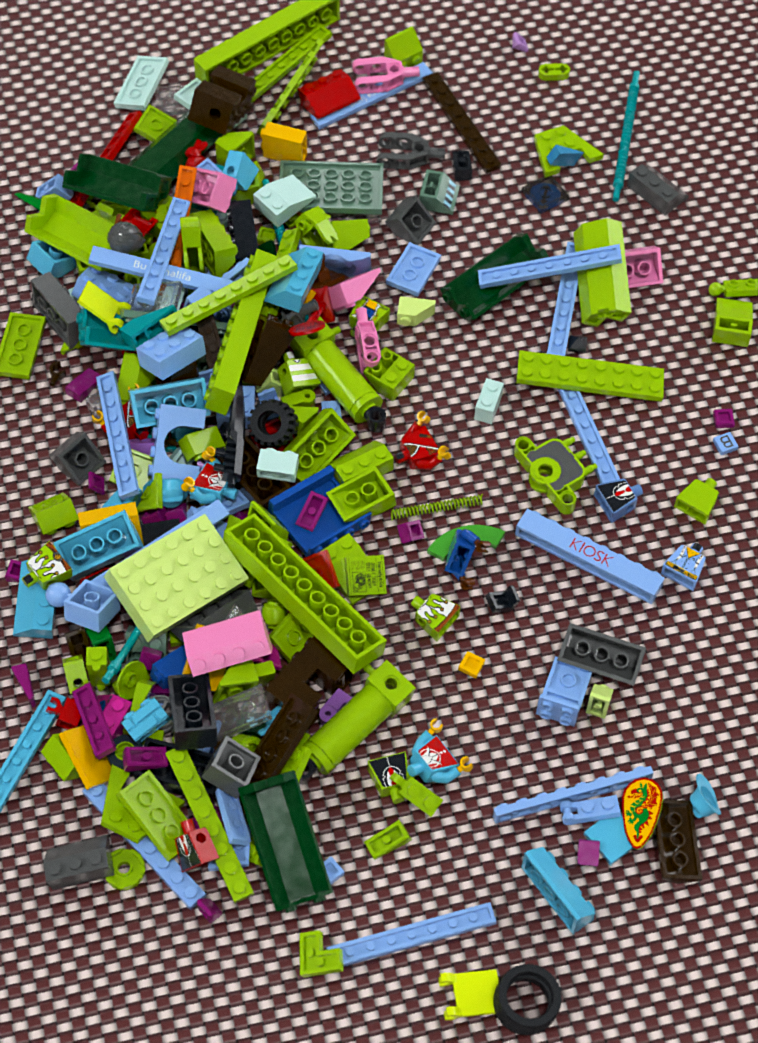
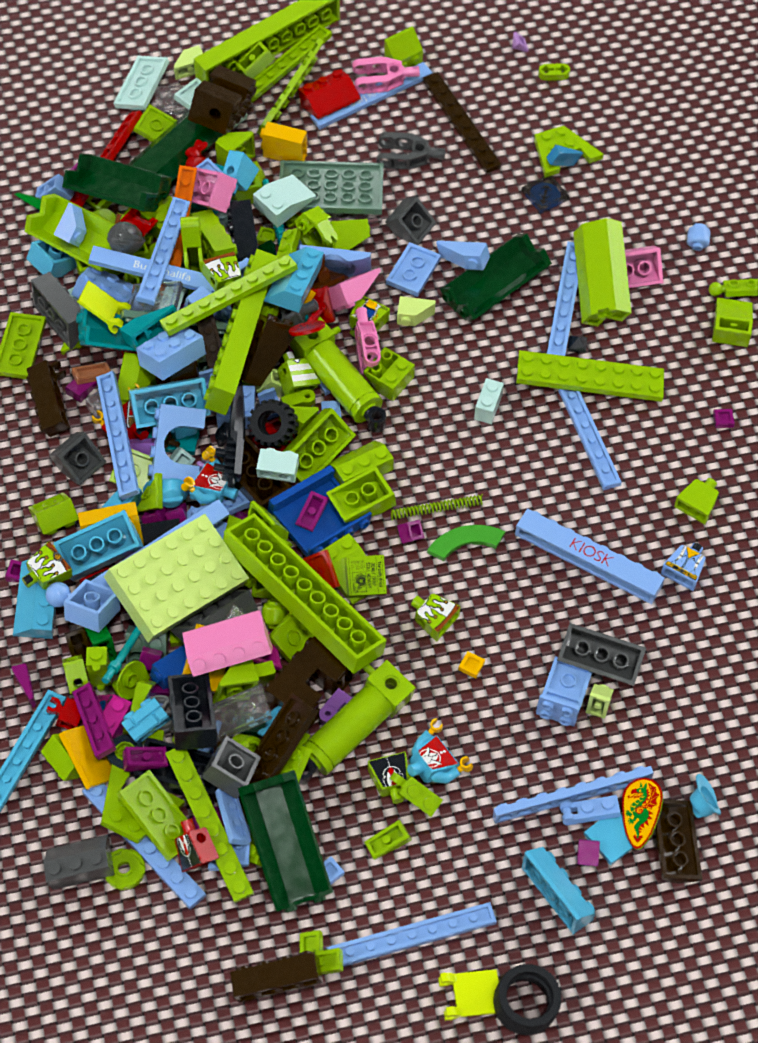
magenta slope [88,471,105,495] -> none
lime tile [98,201,130,216] -> none
lime brick [178,426,225,462] -> none
magenta slope [197,898,223,924] -> none
red torso [394,411,451,470] -> none
sand green slope [419,169,460,215] -> none
blue torso [444,529,491,590] -> none
black slope [452,151,472,181] -> none
light blue plate [478,244,622,289] -> none
black bracket [485,585,520,613] -> none
lime piece [514,436,598,514] -> none
torso [594,479,643,523] -> none
teal hose [612,70,640,202] -> none
dark grey slope [627,164,689,216] -> none
light blue tile [713,432,739,455] -> none
none -> dark brown brick [26,360,70,437]
none -> light blue slope [54,203,87,247]
none -> nougat tile [71,362,111,385]
none -> yellowish green slope [174,45,203,80]
none -> torso [201,252,241,291]
none -> dark brown brick [230,951,323,1003]
none -> lime brick [236,41,275,79]
none -> light blue slope [436,240,490,270]
none -> light blue head [687,223,711,251]

